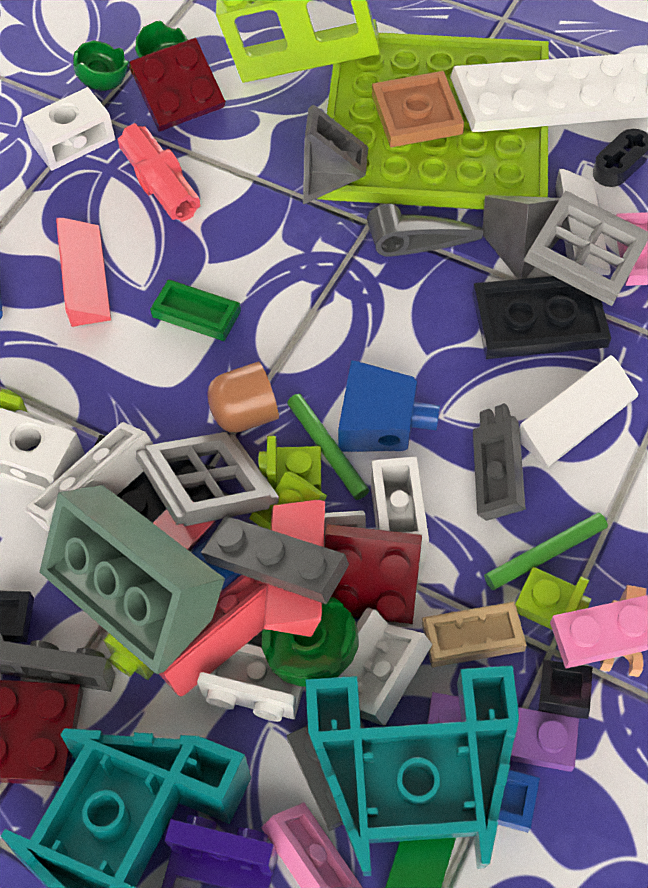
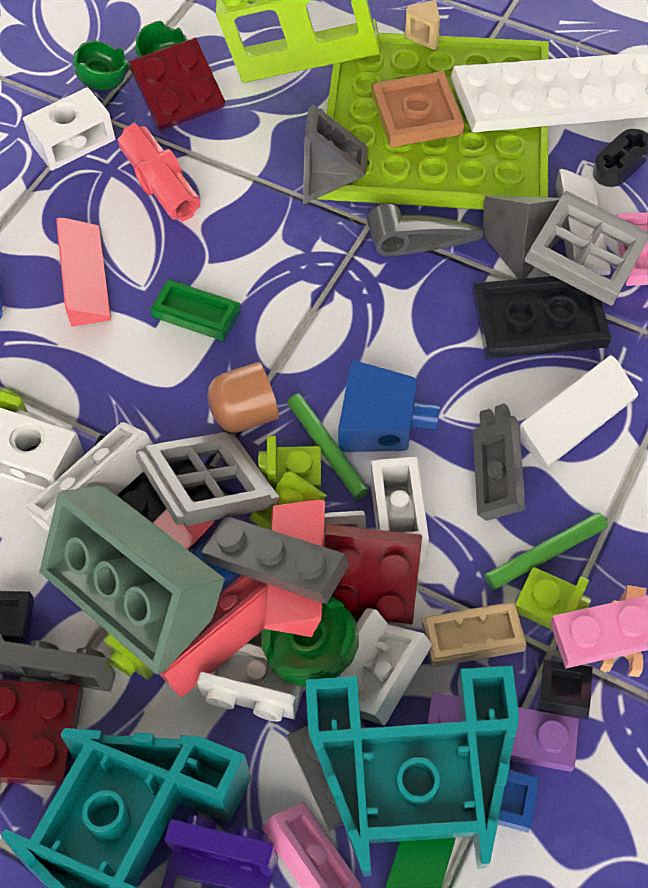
none -> tan slope [405,0,440,50]

